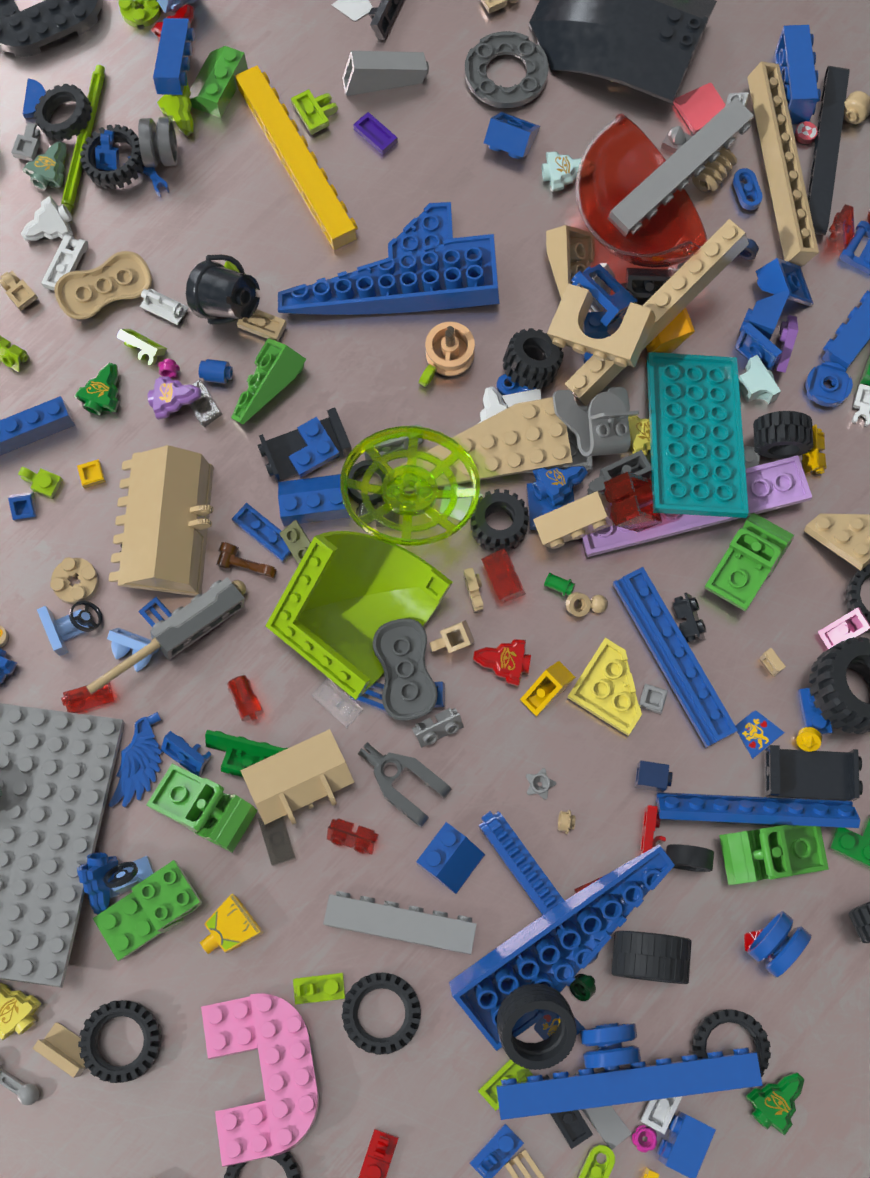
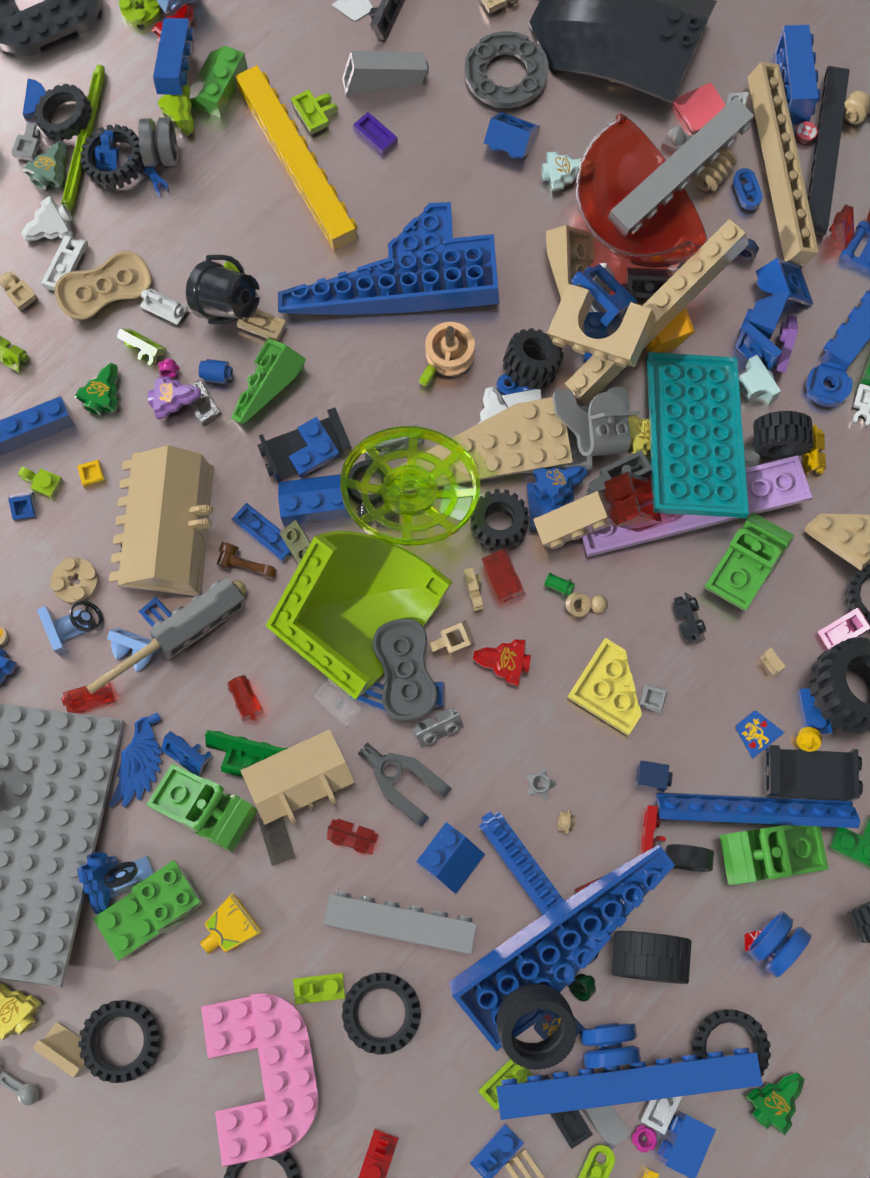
yellow slope [520,661,576,716] -> none
blue plate [613,567,738,748] -> none

